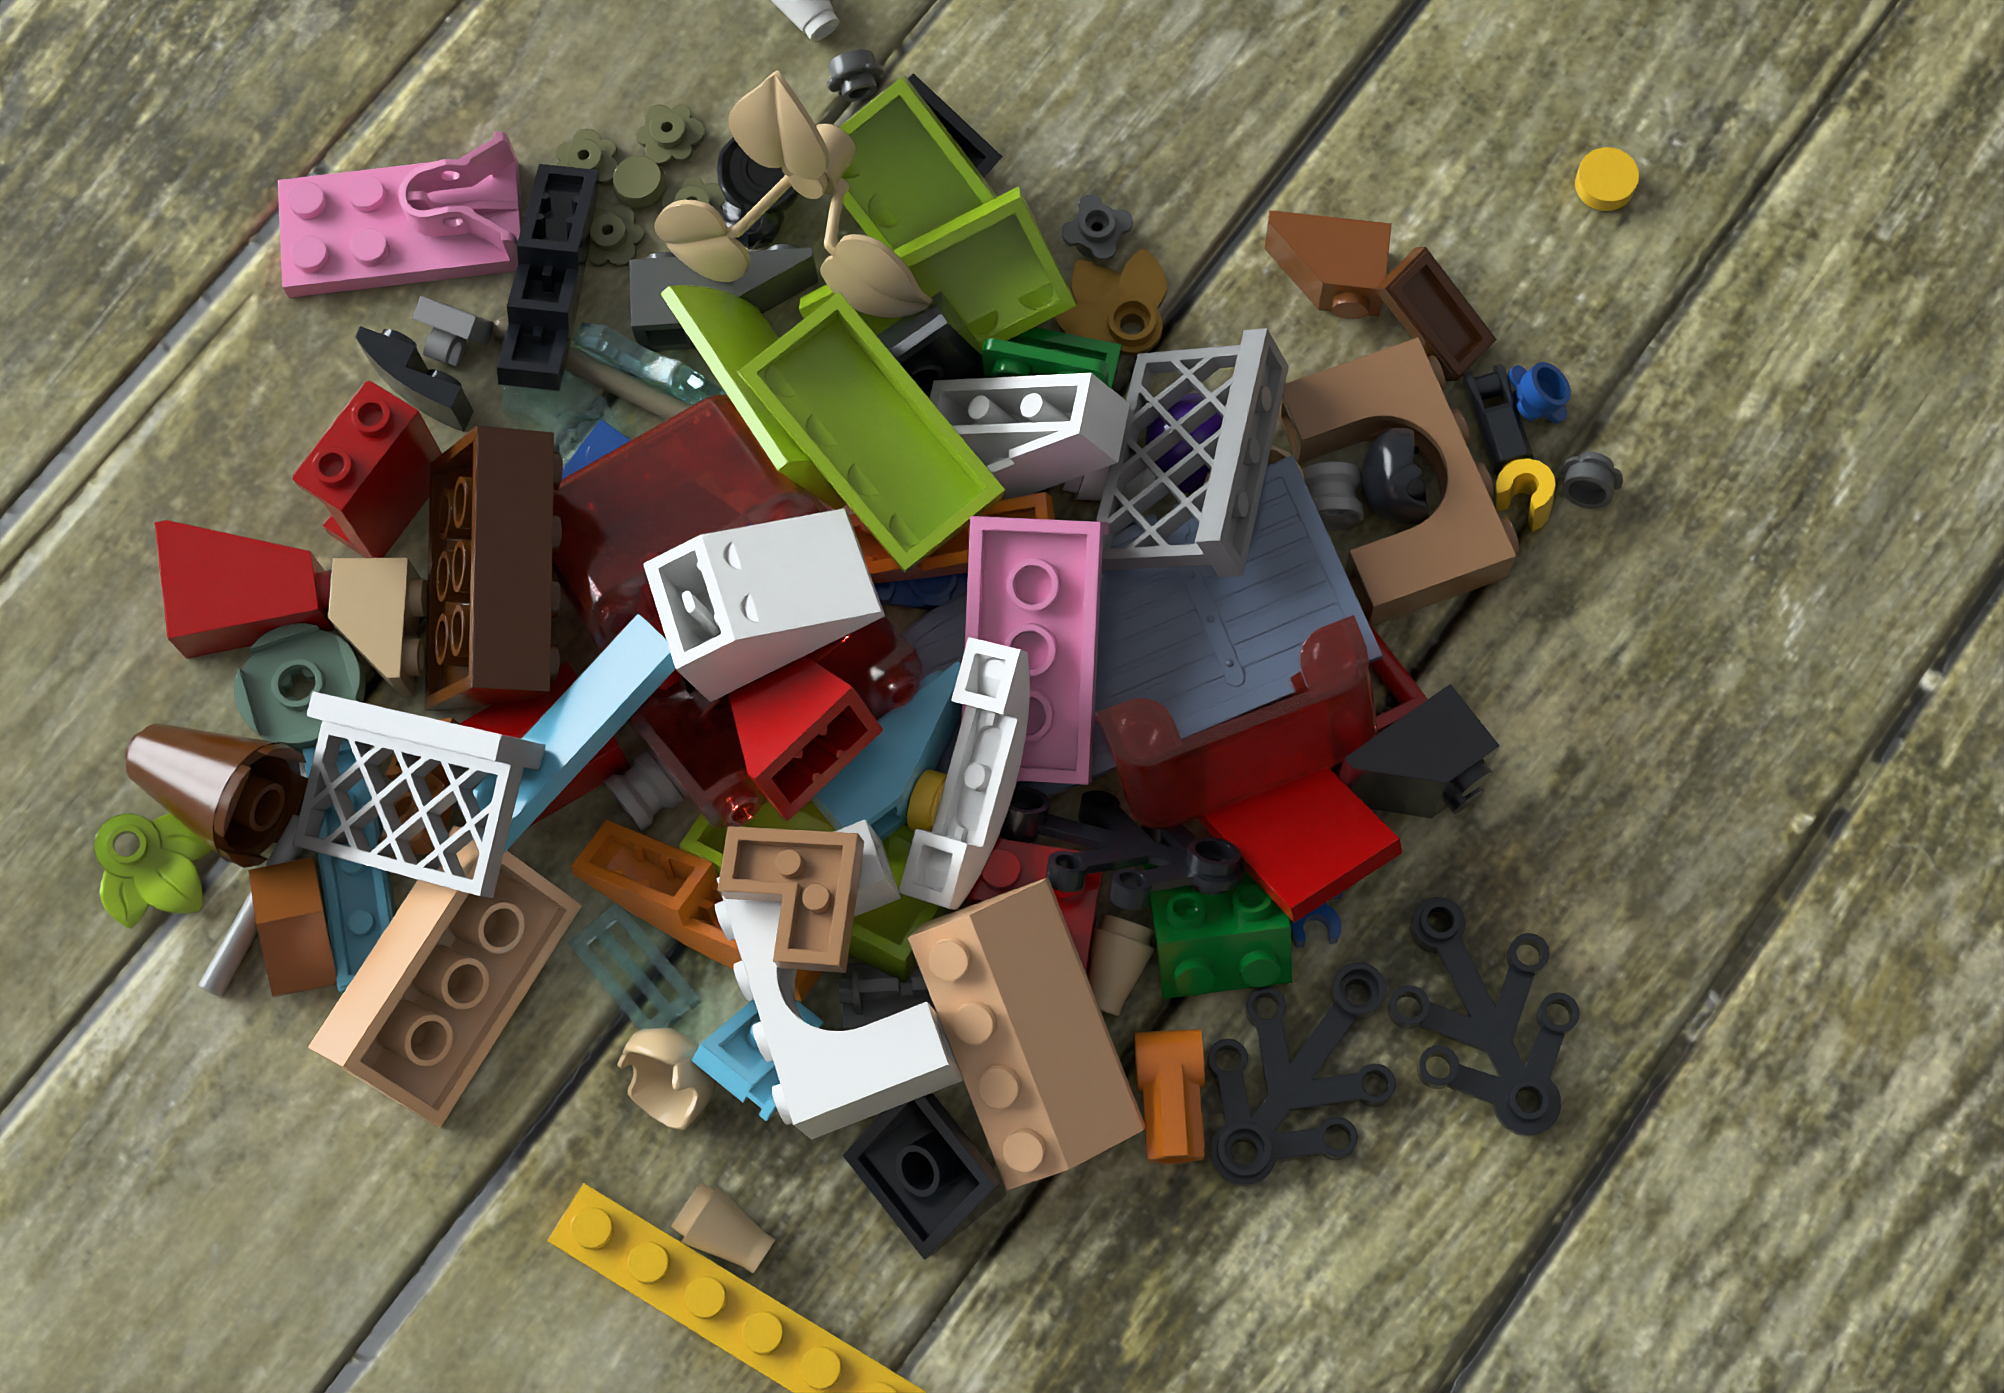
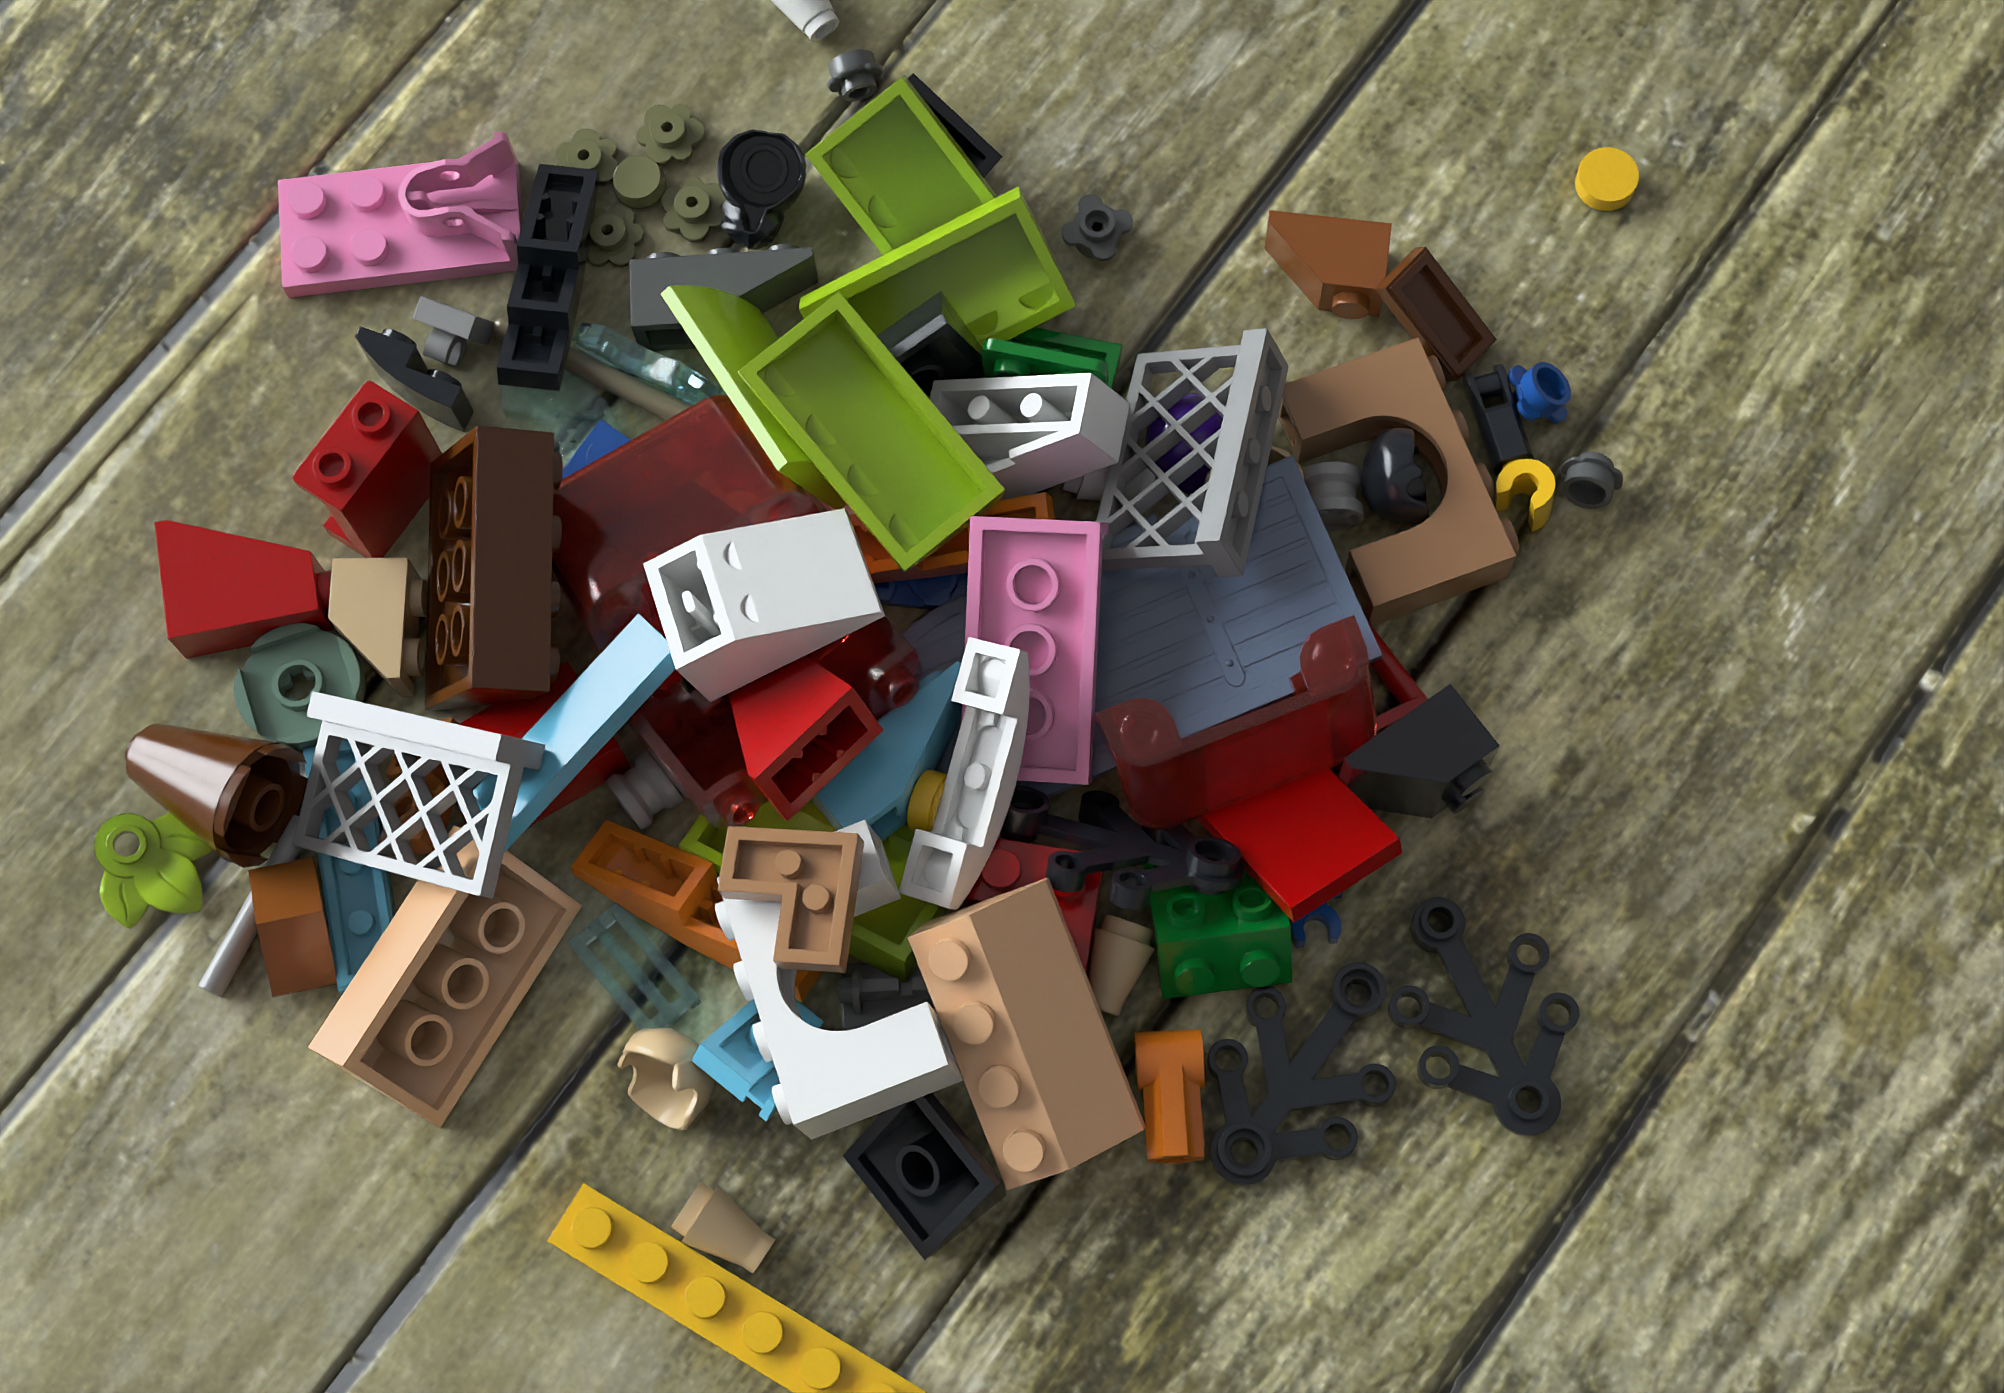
tan plant [654,70,933,318] -> none
pearl gold plate [1054,249,1167,356] -> none

